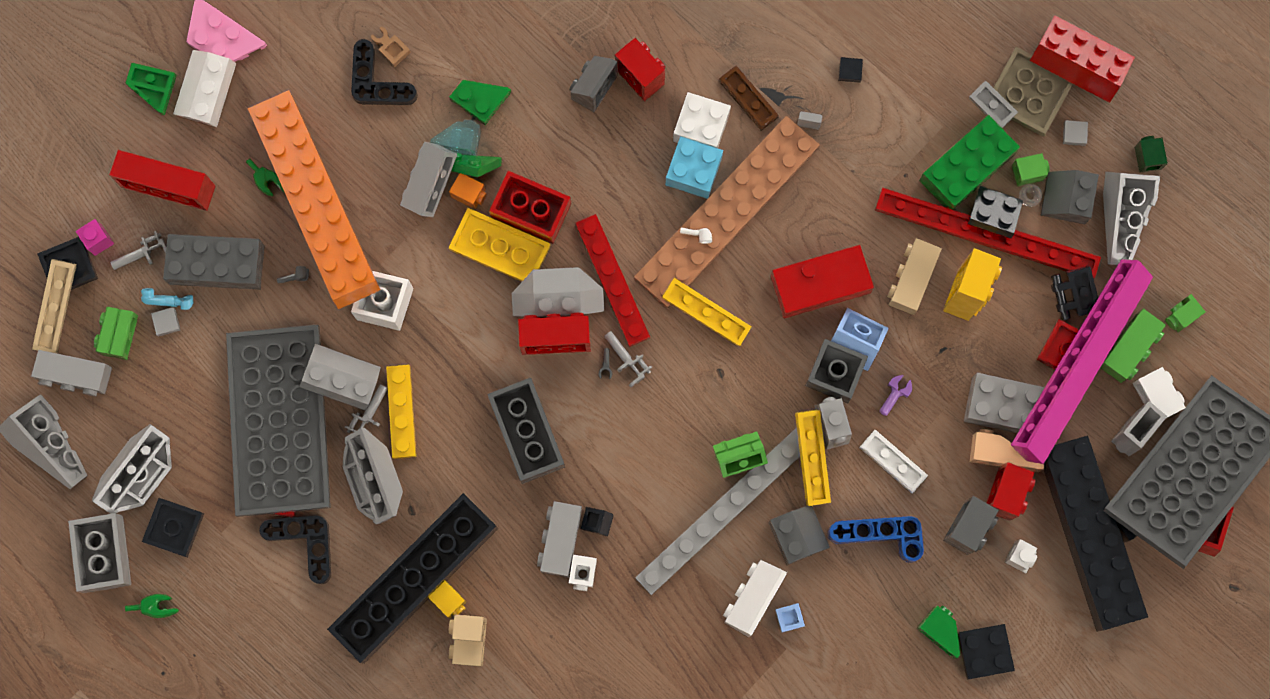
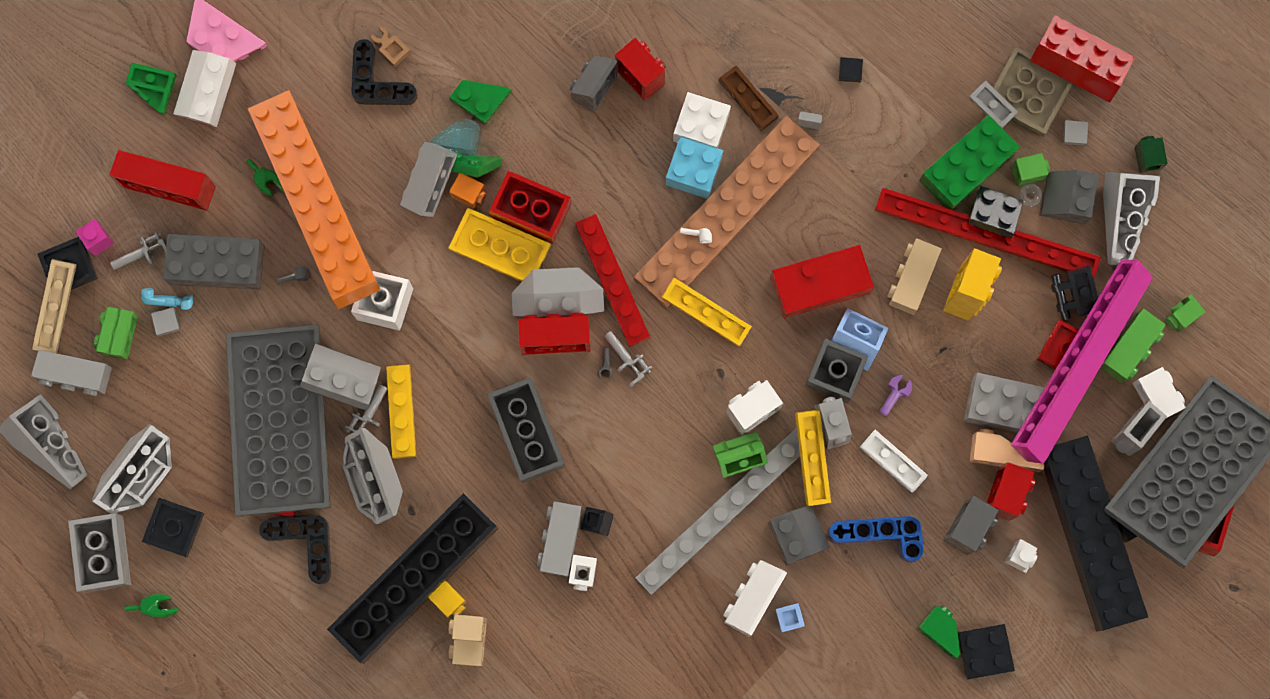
none -> white brick [726,380,783,435]

